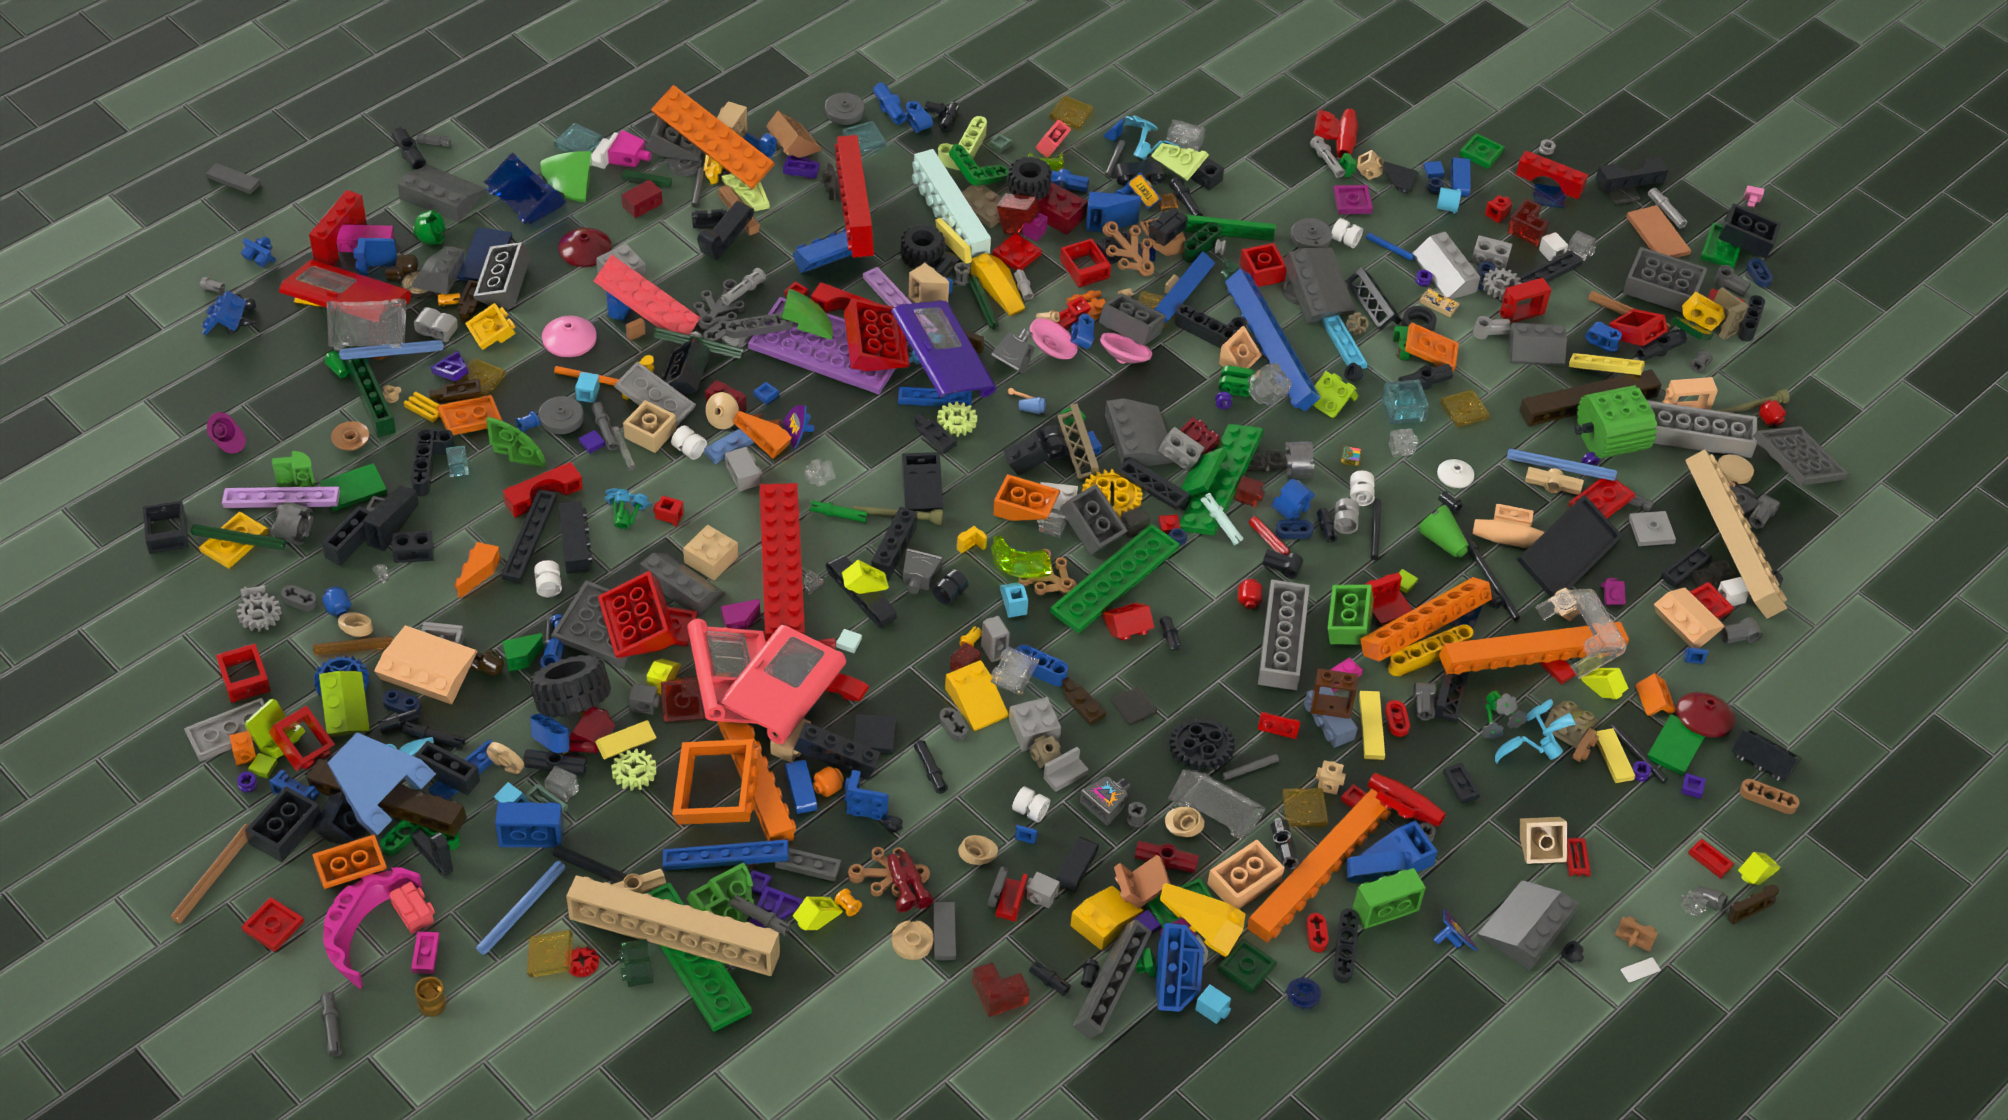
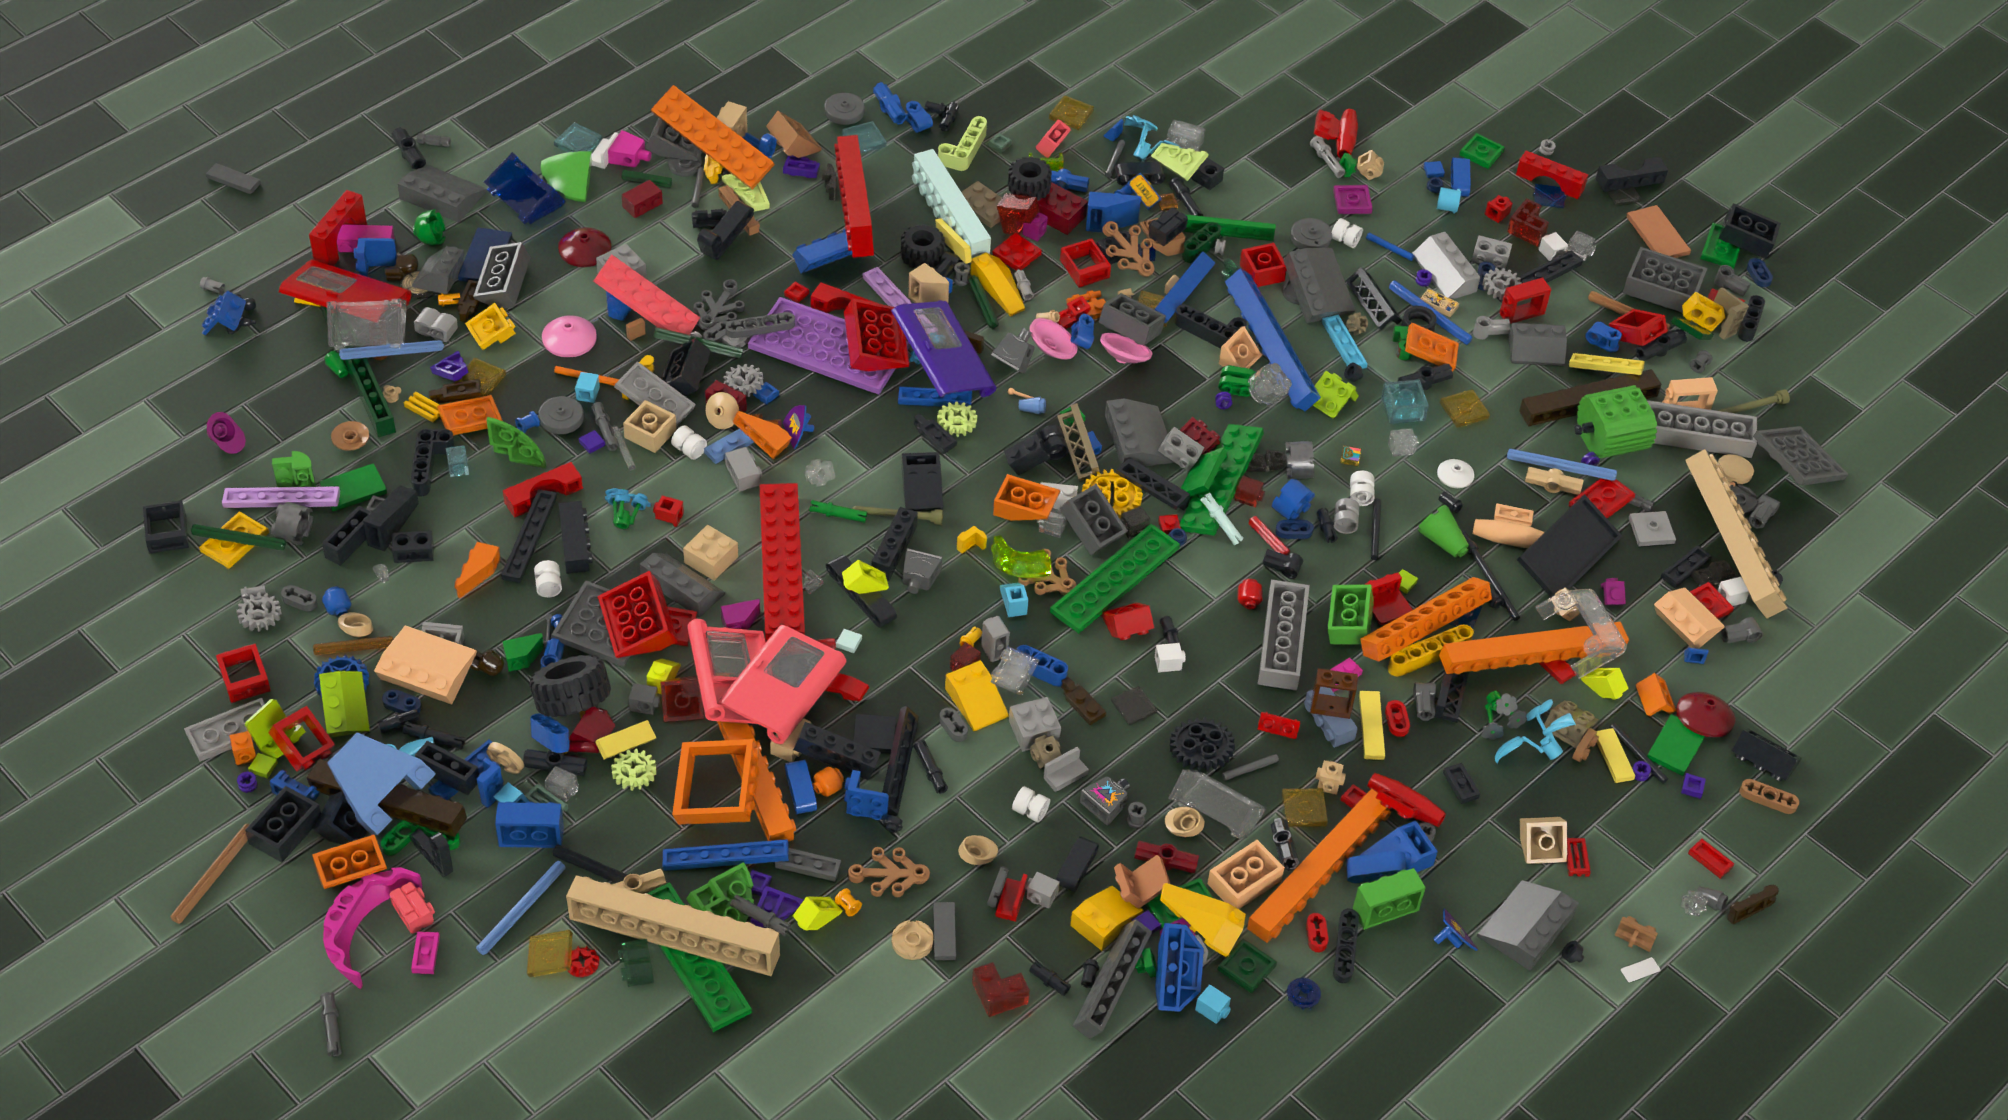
blue hips [241,237,276,268] -> none
red plate [241,897,304,952] -> none
pearl gold wheel [415,977,446,1017] -> none
light grey pin [721,268,766,306] -> none
bright green brick [781,288,833,340] -> none
dark red piece [887,852,934,913] -> none
black wheel [932,569,969,605] -> none
green beam [949,144,1009,186] -> none
blue slope [1015,825,1039,844] -> none
black slope [1383,161,1420,193] -> none
light grey pin [1648,188,1687,229] -> none
neon yellow slope [1738,852,1781,885] -> none
bright pink tile [1743,186,1764,207] -> none
red head [1759,400,1786,427] -> none
none -> blue bracket [477,758,504,808]
none -> light grey gear [723,364,764,397]
none -> black plate [882,706,919,816]
none -> white brick [1155,643,1185,673]
none -> blue axle [1389,280,1472,345]

